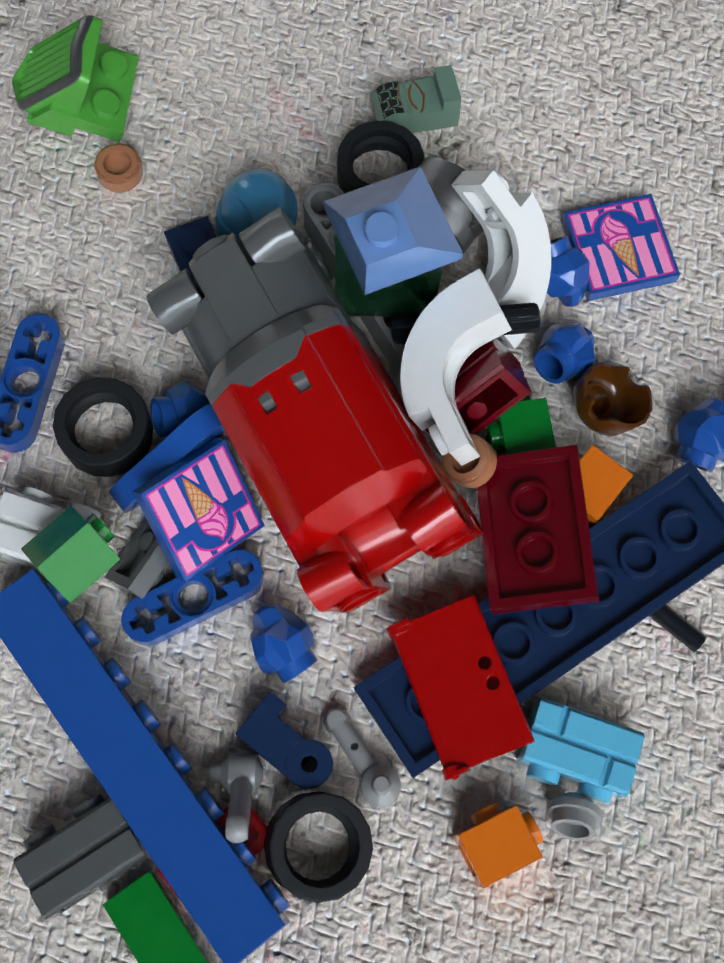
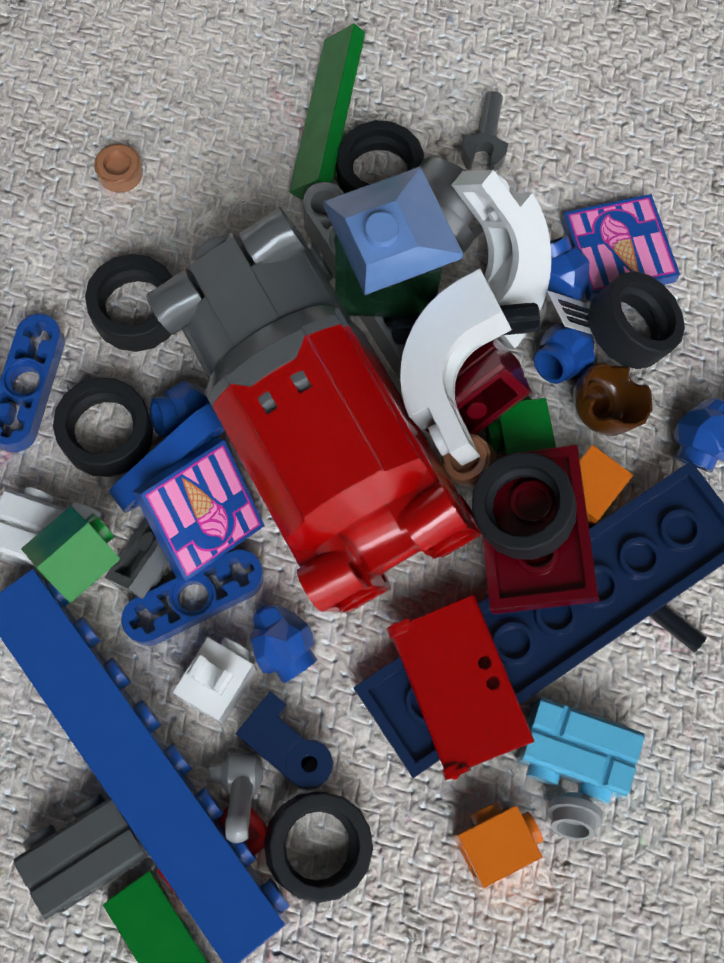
bright green piece [12,15,139,142] -> none
dark blue plate [164,216,217,272] -> none
dark azure piece [215,168,298,239] -> none
light grey piece [323,707,401,808] -> none
sand green leg [370,65,462,133] -> none
none -> black tyre [85,254,173,352]
none -> white brick [173,637,256,726]
none -> green tile [289,23,365,200]
none -> dark grey bar [461,91,508,172]
none -> black tyre [472,453,577,559]
none -> white sticker [546,290,593,335]
none -> black tyre [588,271,685,369]

